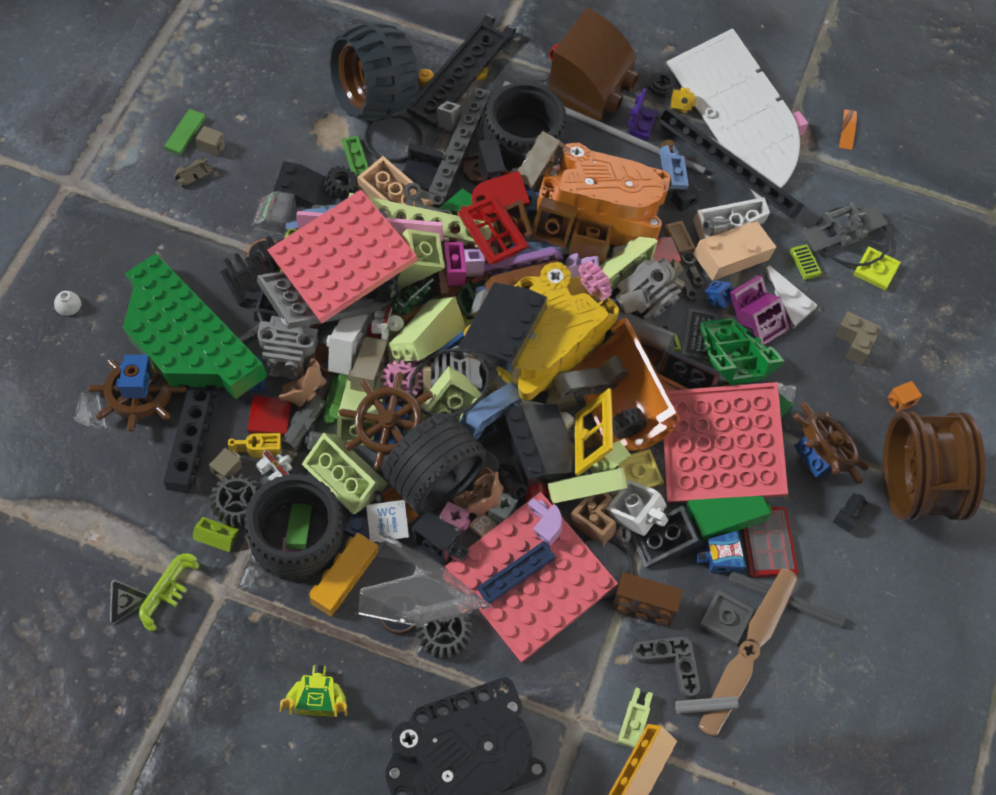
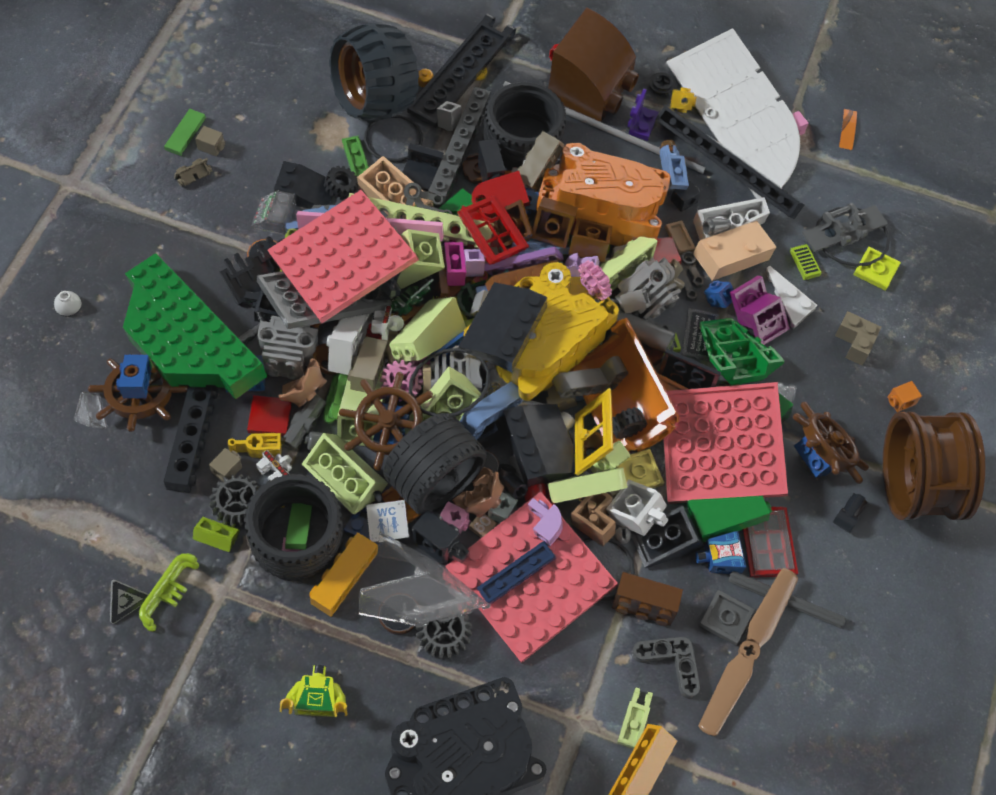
light grey axle [675,696,739,714] -> none

